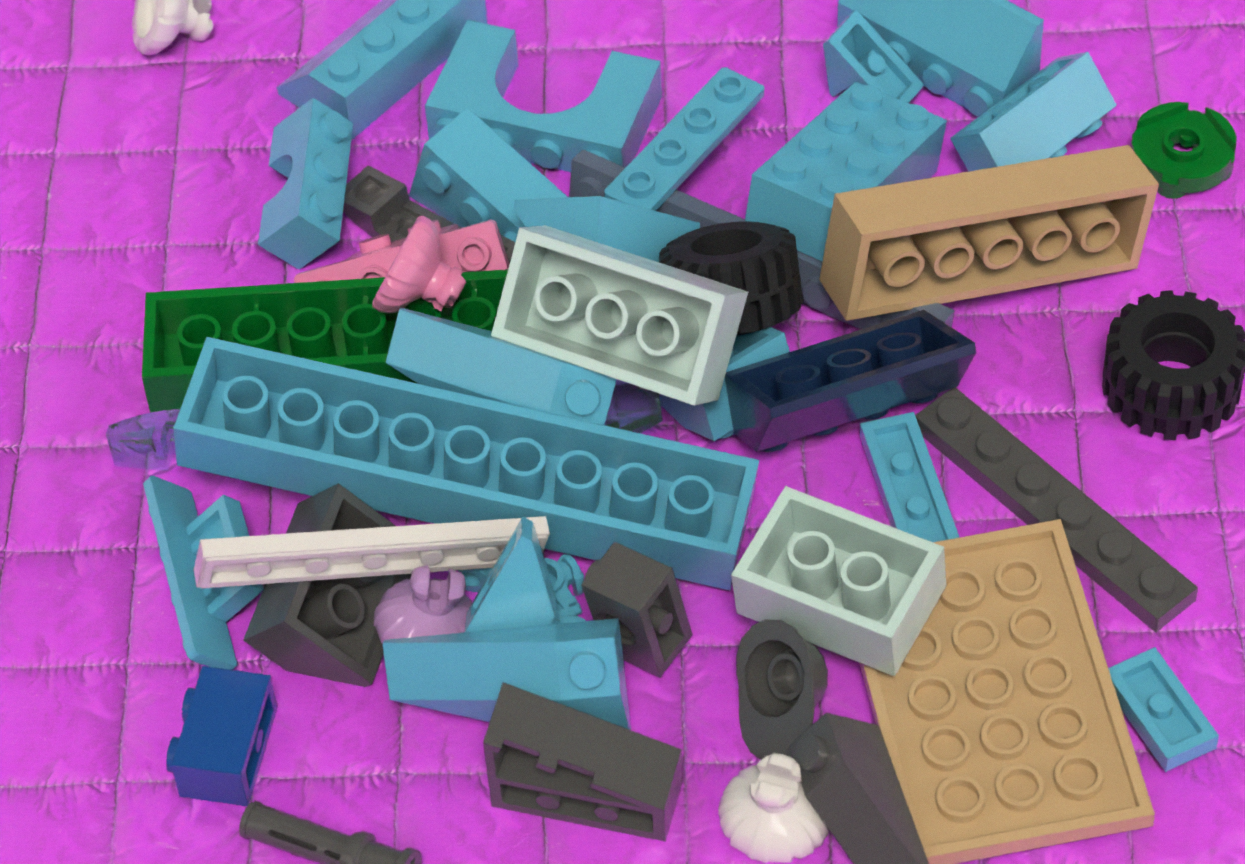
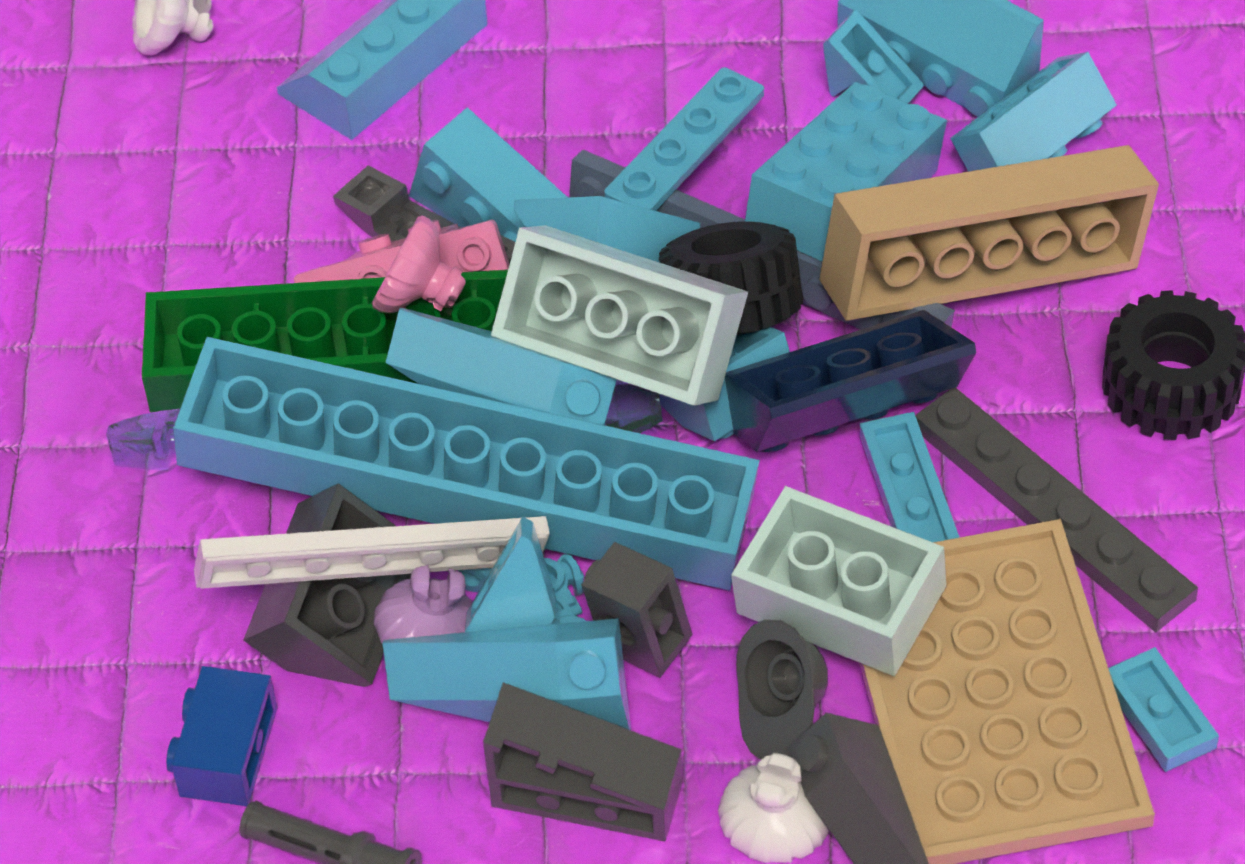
medium azure bracket [143,476,264,670] -> none
medium azure arch [258,98,353,269] -> none
medium azure arch [425,20,662,172] -> none
green plate [1131,102,1237,199] -> none

